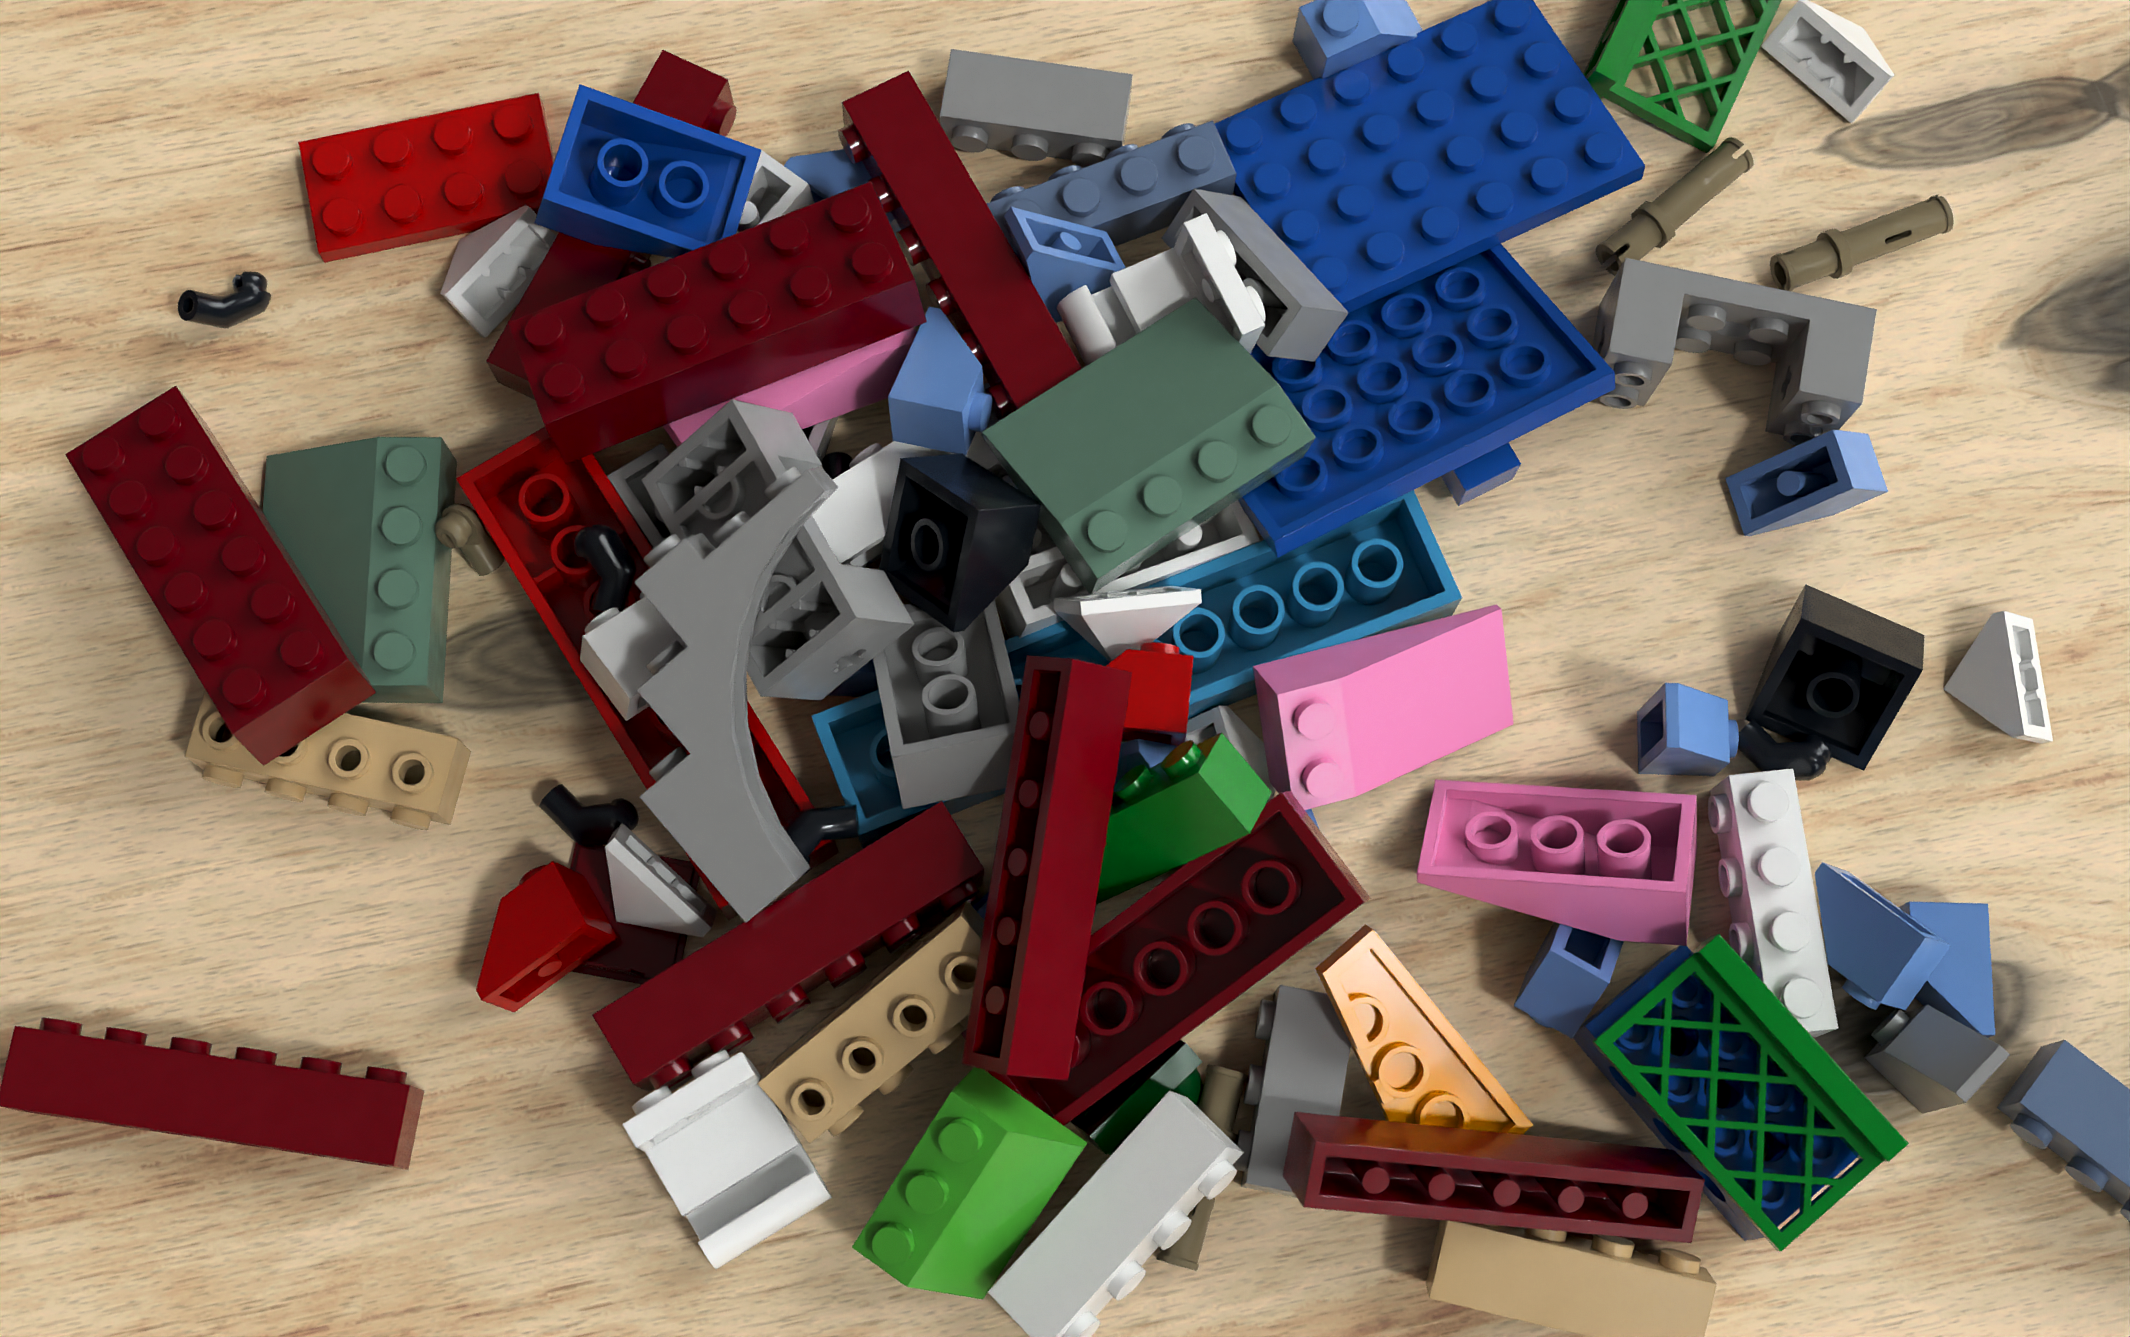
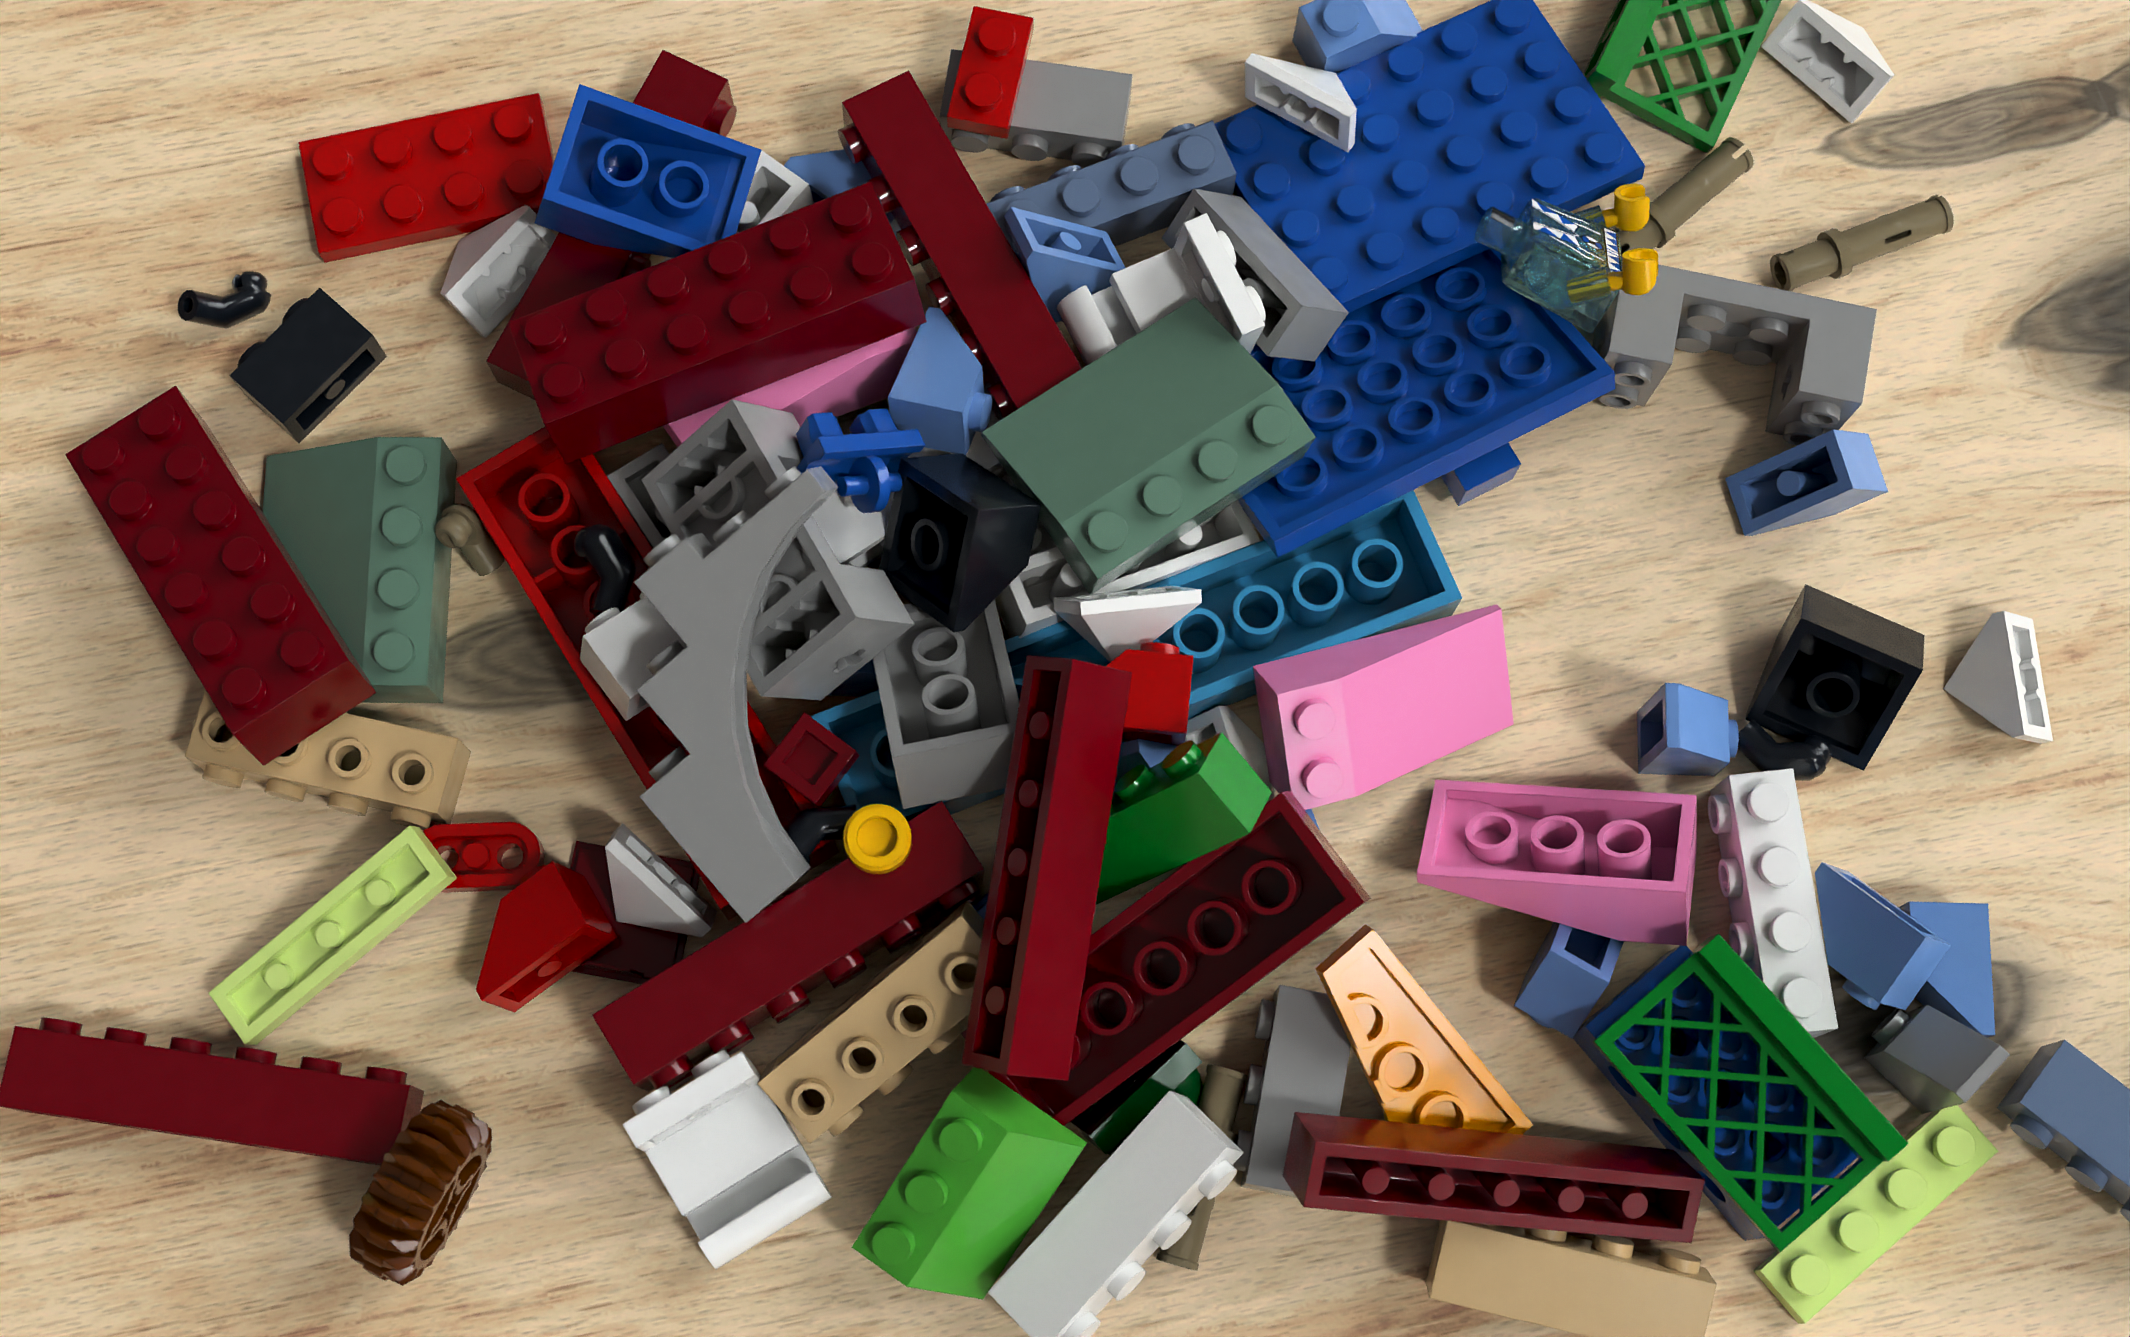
black arm [539,784,639,847] -> none
none -> yellowish green plate [209,825,457,1045]
none -> black brick [229,288,387,443]
none -> reddish brown gear [349,1100,492,1286]
none -> red plate [423,822,545,893]
none -> dark red plate [763,712,860,808]
none -> blue hips [796,408,925,513]
none -> yellow tile [843,804,912,874]
none -> red plate [947,6,1034,139]
none -> white slope [1245,53,1357,152]
none -> clear light blue torso [1474,184,1658,333]
none -> yellowish green plate [1754,1105,1998,1324]

